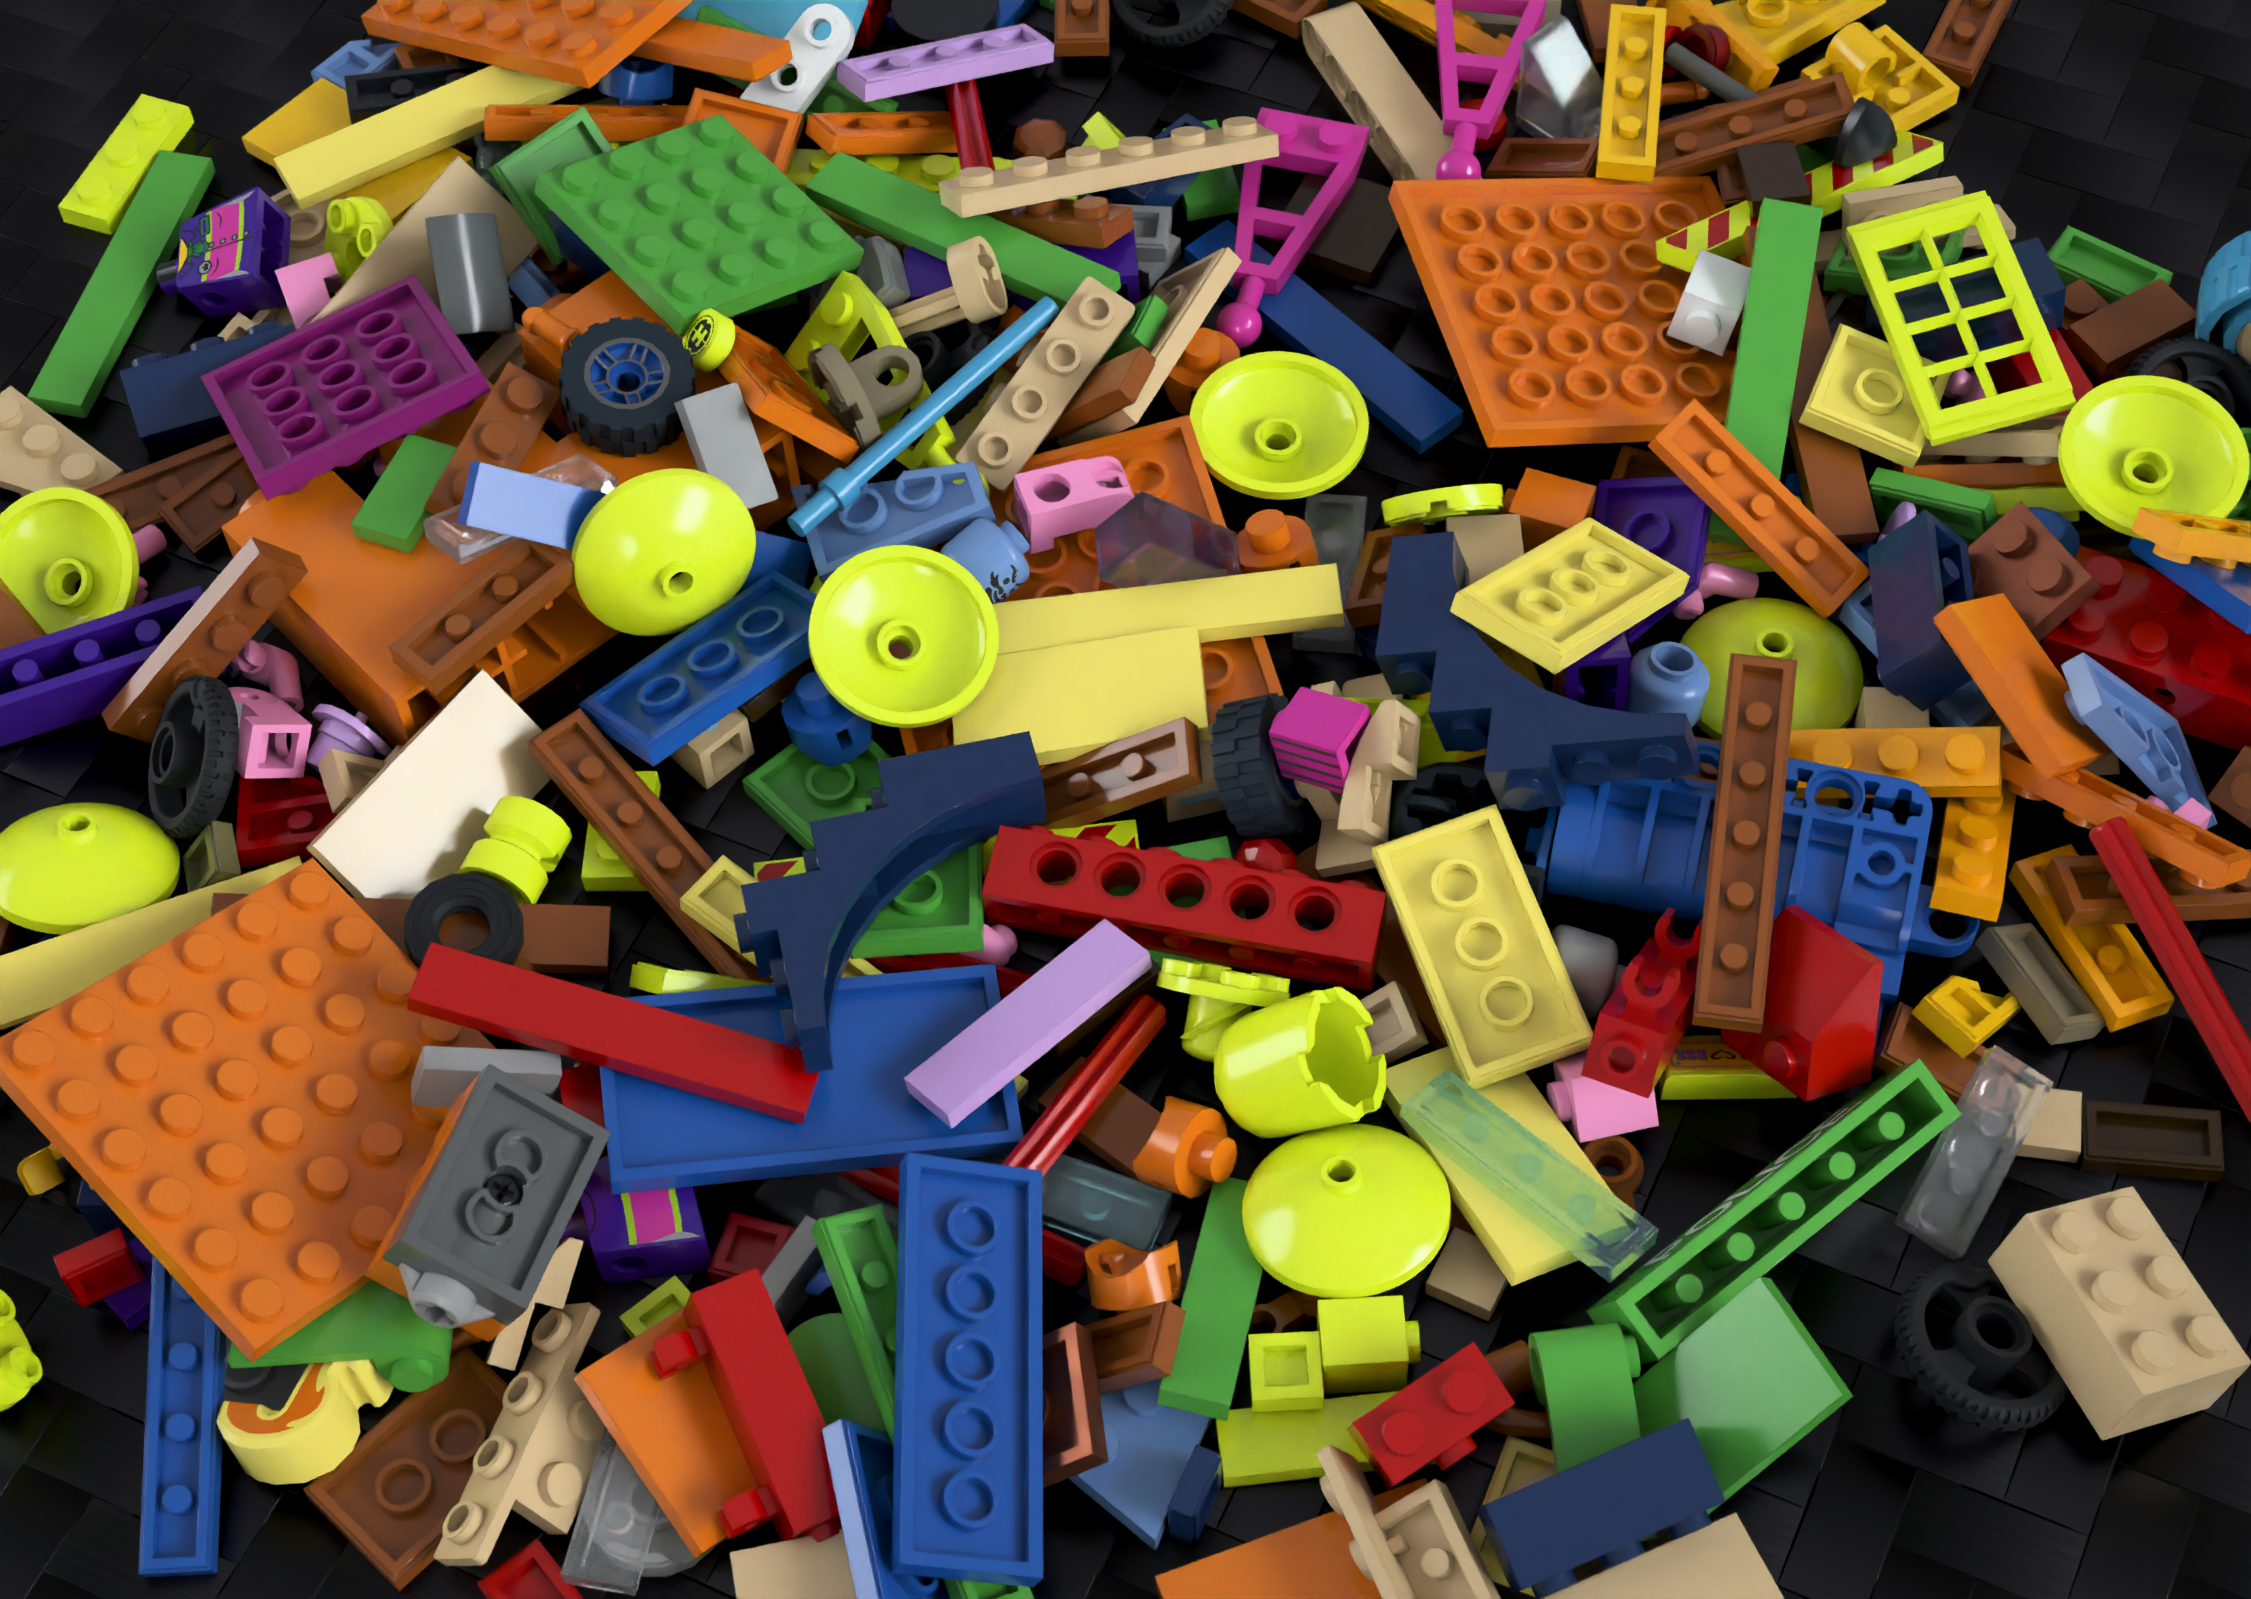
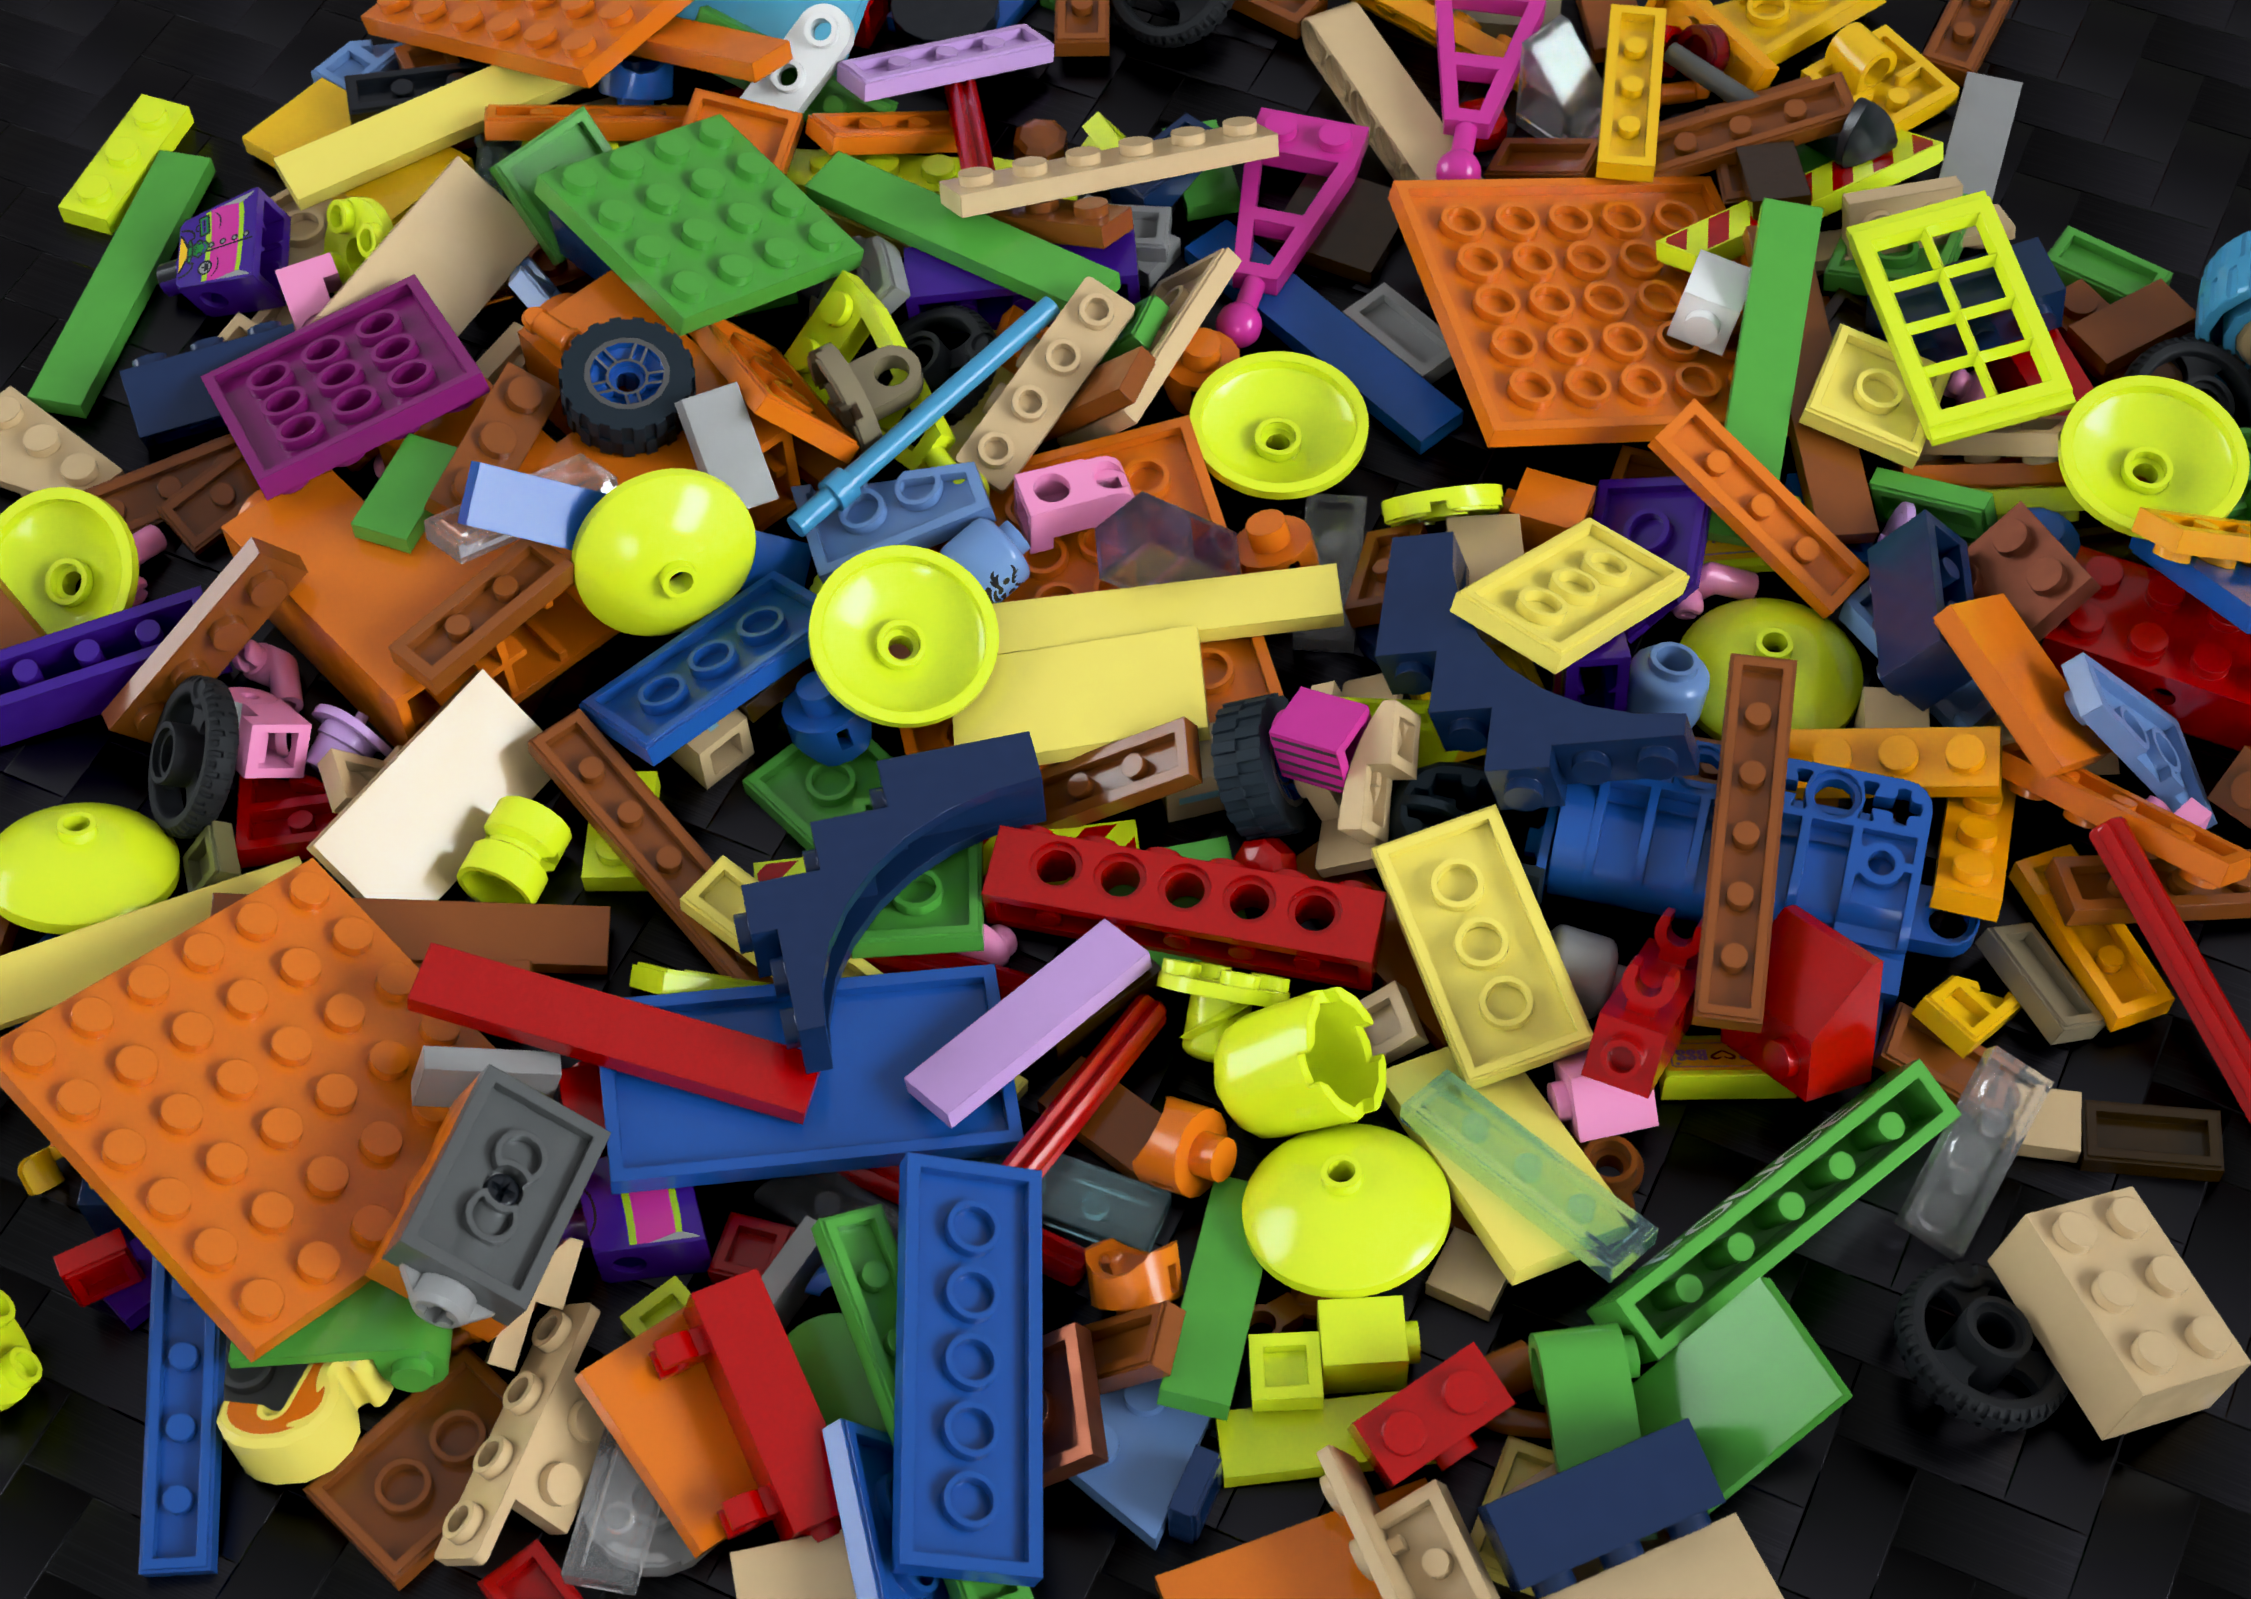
black tyre [404,873,524,969] -> none
dark grey brick [425,213,516,346] -> none
neon yellow tile [682,308,735,372] -> none
tan piece [888,235,1008,340] -> none
none -> light grey tile [1343,282,1456,385]
none -> light grey tile [1939,71,2023,200]

